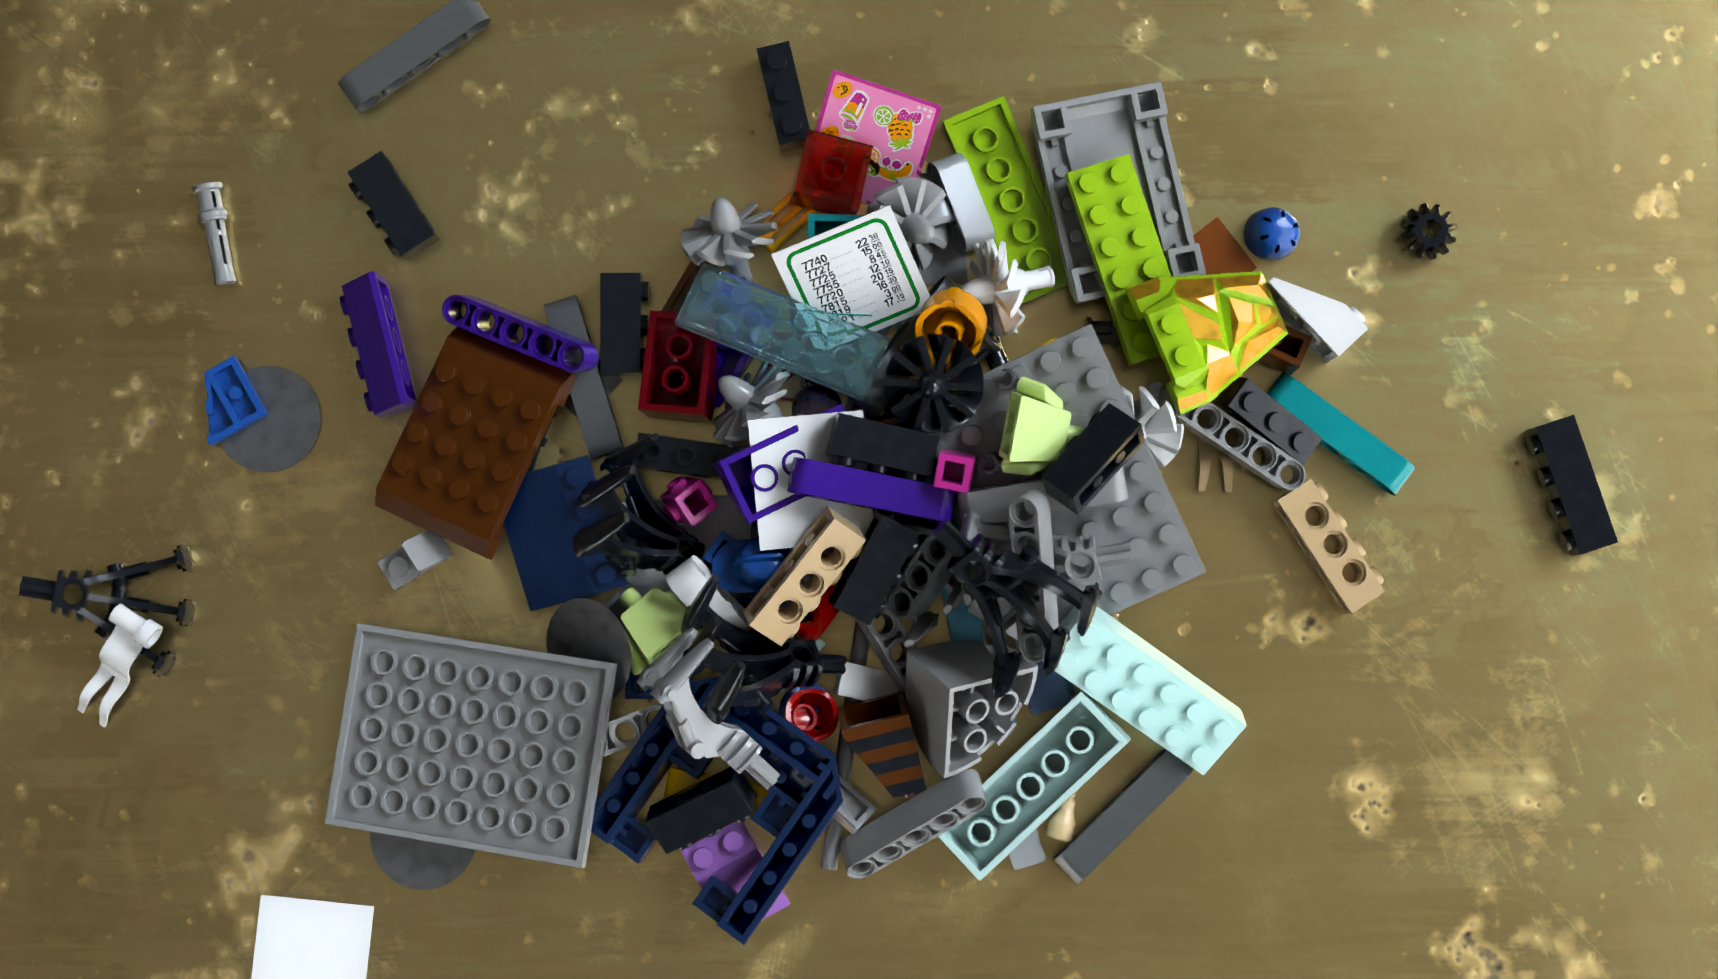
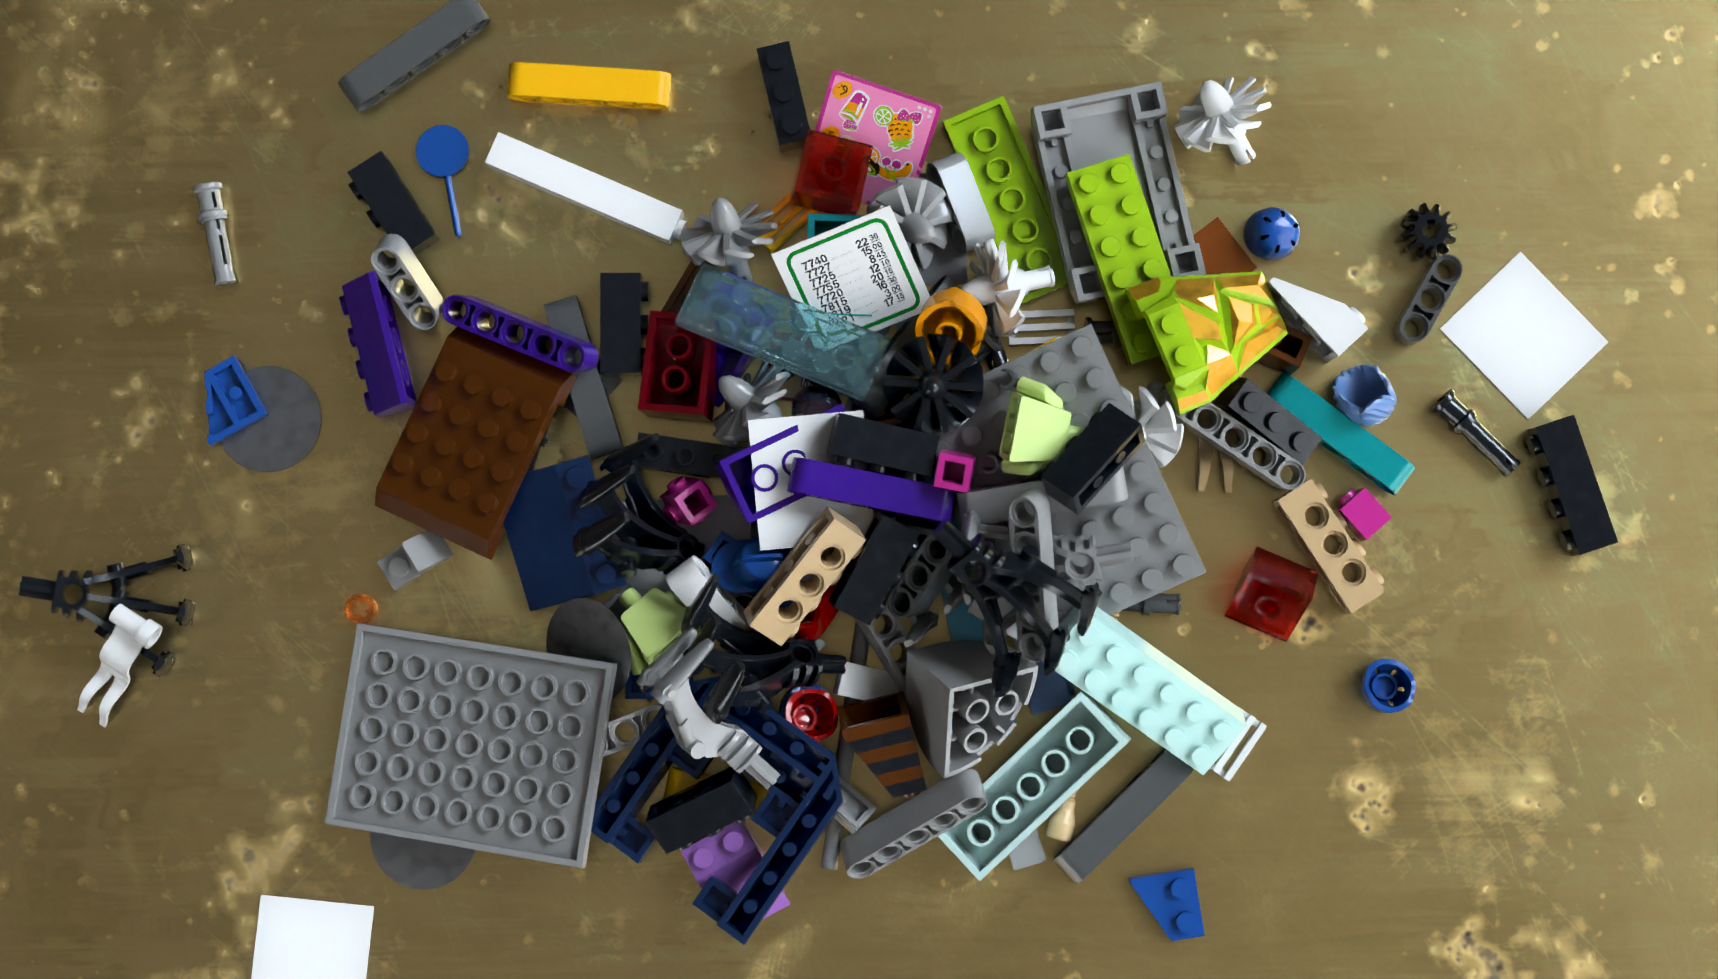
none -> clear orange bush [344,594,377,624]
none -> light grey beam [371,234,444,330]
none -> blue piece [416,125,469,237]
none -> white brick [485,132,687,246]
none -> yellow beam [507,62,671,110]
none -> white tile [1008,309,1075,346]
none -> dark grey pin [1121,593,1181,616]
none -> blue wing [1129,868,1205,941]
none -> white piece [1174,76,1271,165]
none -> white tile [1210,707,1267,782]
none -> clear red slope [1225,546,1319,642]
none -> medium blue hair [1332,364,1397,427]
none -> dark pink brick [1336,487,1392,541]
none -> blue helmet [1361,659,1416,713]
none -> dark grey beam [1393,254,1462,346]
none -> black pin [1430,389,1521,477]
none -> white sticker [1440,252,1608,419]

